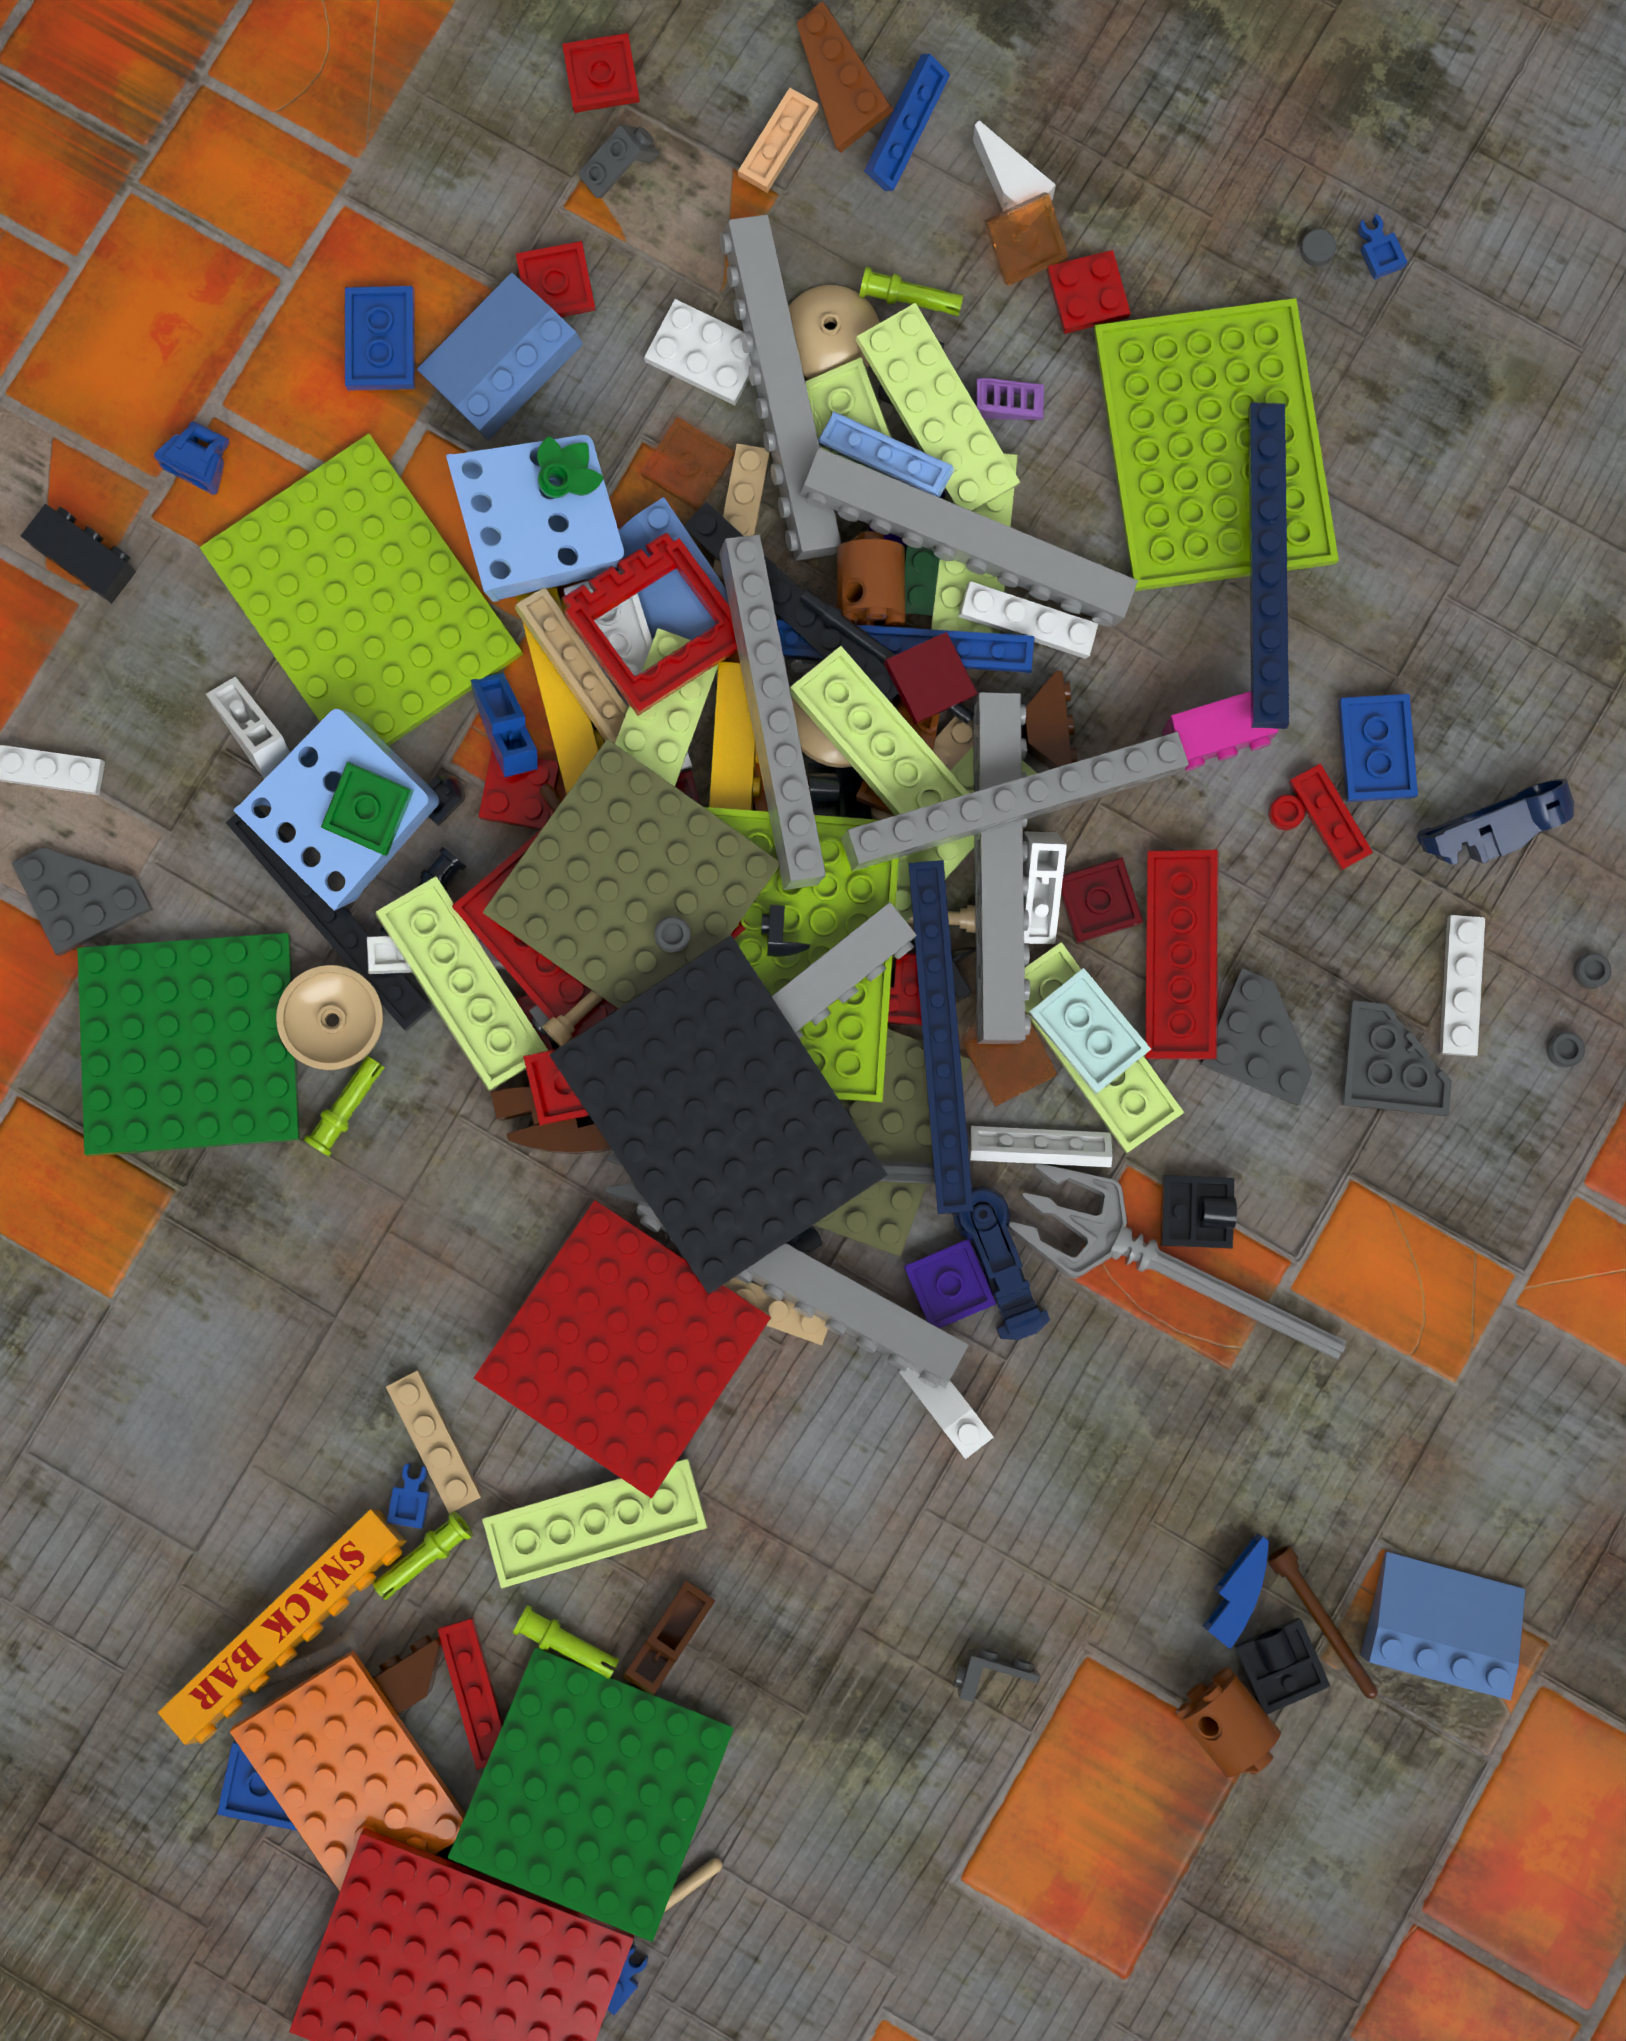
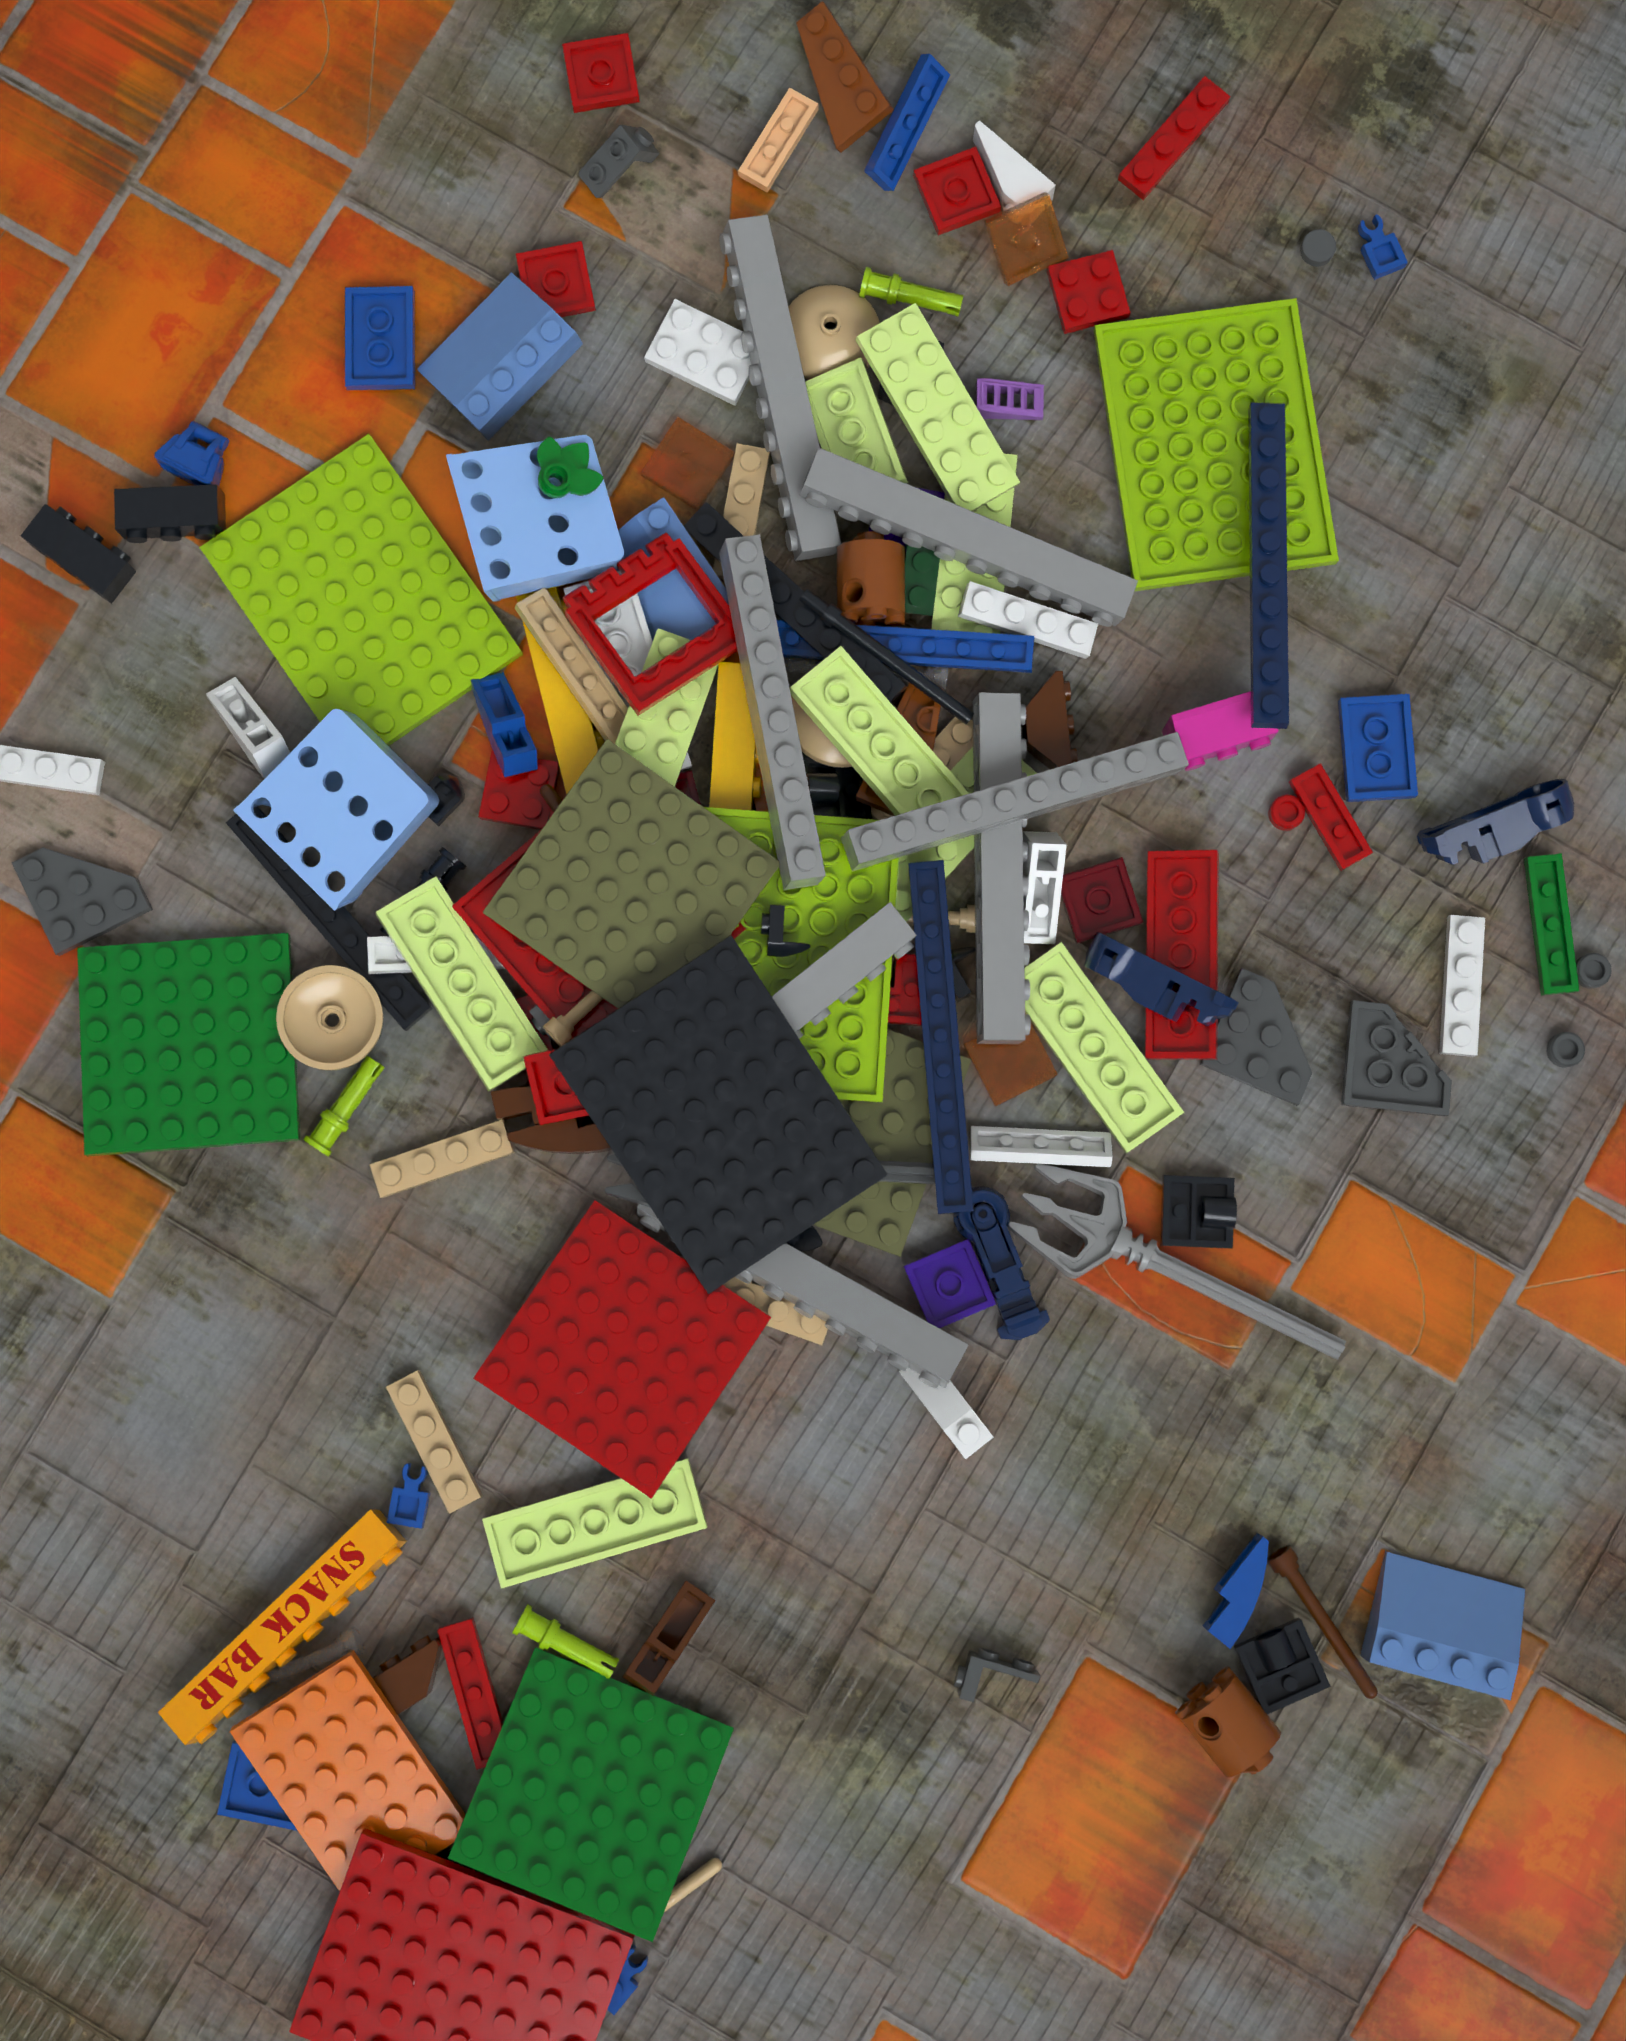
green tile [321,762,414,856] -> none
lime pin [372,1511,473,1600] -> none
dark grey tile [654,916,690,953] -> none
light blue tile [818,411,955,498] -> none
dark red tile [883,632,977,725] -> none
light aqua plate [1029,968,1151,1095] -> none
none -> black brick [114,484,226,543]
none -> tan plate [369,1120,515,1198]
none -> red plate [913,146,1001,236]
none -> dark blue piece [1084,932,1239,1026]
none -> red plate [1118,76,1231,201]
none -> green plate [1524,853,1579,996]

